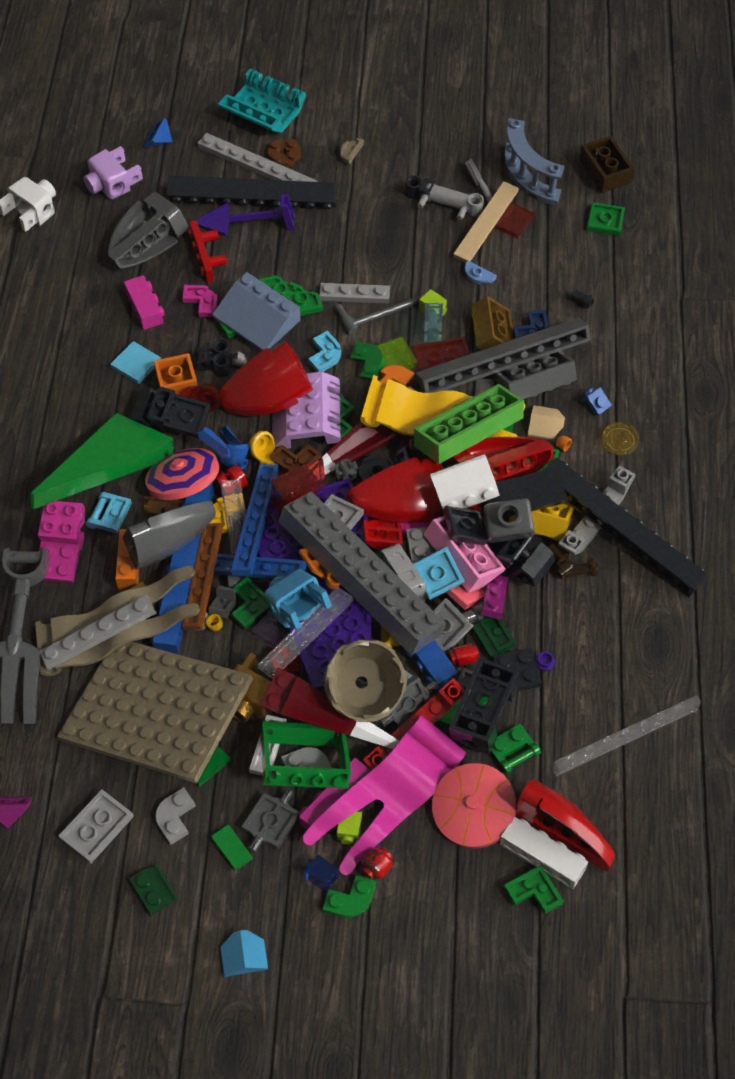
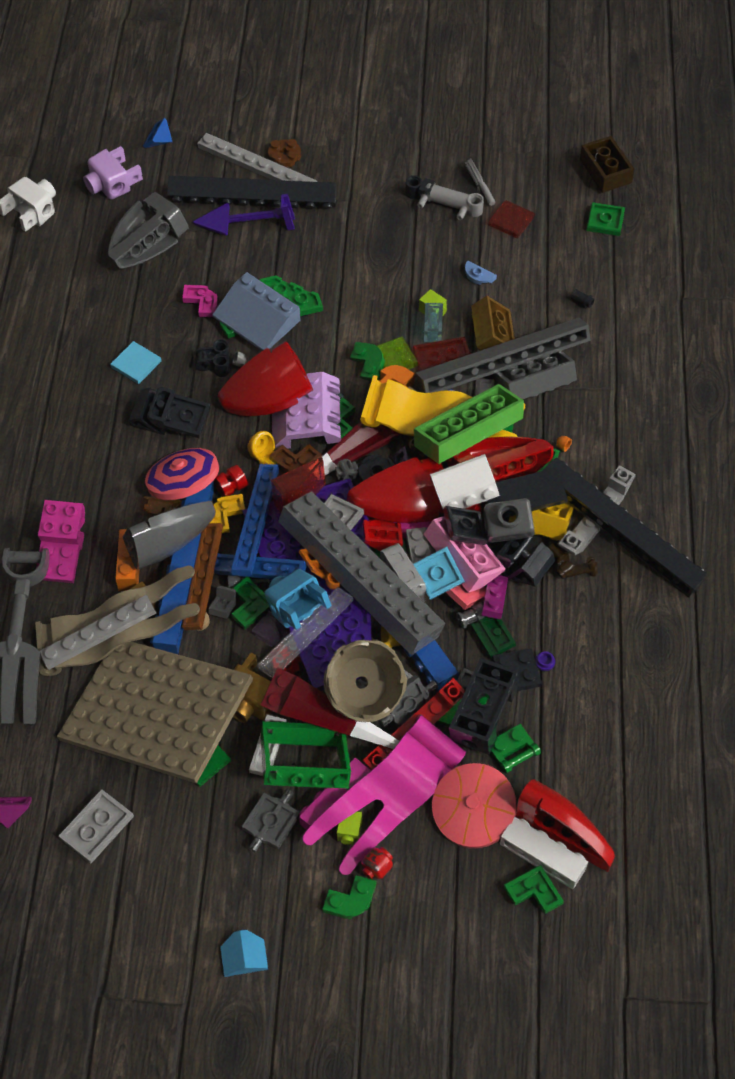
green slope [31,413,174,509] -> none
medium azure plate [86,492,132,534] -> none
dark pink brick [124,275,165,330] -> none
dark green plate [129,863,178,916] -> none
orange brick [154,353,199,397] -> none
light grey plate [156,788,196,845] -> none
clear red piece [179,383,221,412] -> none
red plate [188,220,227,283] -> none
blue piece [198,426,250,469] -> none
yellow hinge [206,614,223,632] -> none
green tile [211,824,253,871] -> none
teal slope [218,69,306,133] -> none
clear tile [221,480,246,555] -> none
light grey plate [281,747,332,768] -> none
clear blue brick [305,854,339,893] -> none
medium azure plate [308,331,341,372] -> none
light grey plate [320,283,390,304] -> none
dark grey bar [335,294,425,335] -> none
dark tan plate [340,138,364,165] -> none
light grey tile [433,598,473,654] -> none
red brick [448,643,479,667] -> none
tan tile [453,182,518,263] -> none
sand blue fence [505,118,564,206] -> none
dark blue plate [513,310,549,339] -> none
tan slope [528,405,565,440] -> none
clear tile [553,696,701,776] -> none
bracket [580,387,612,416] -> none
clear yellow tile [602,422,639,456] -> none

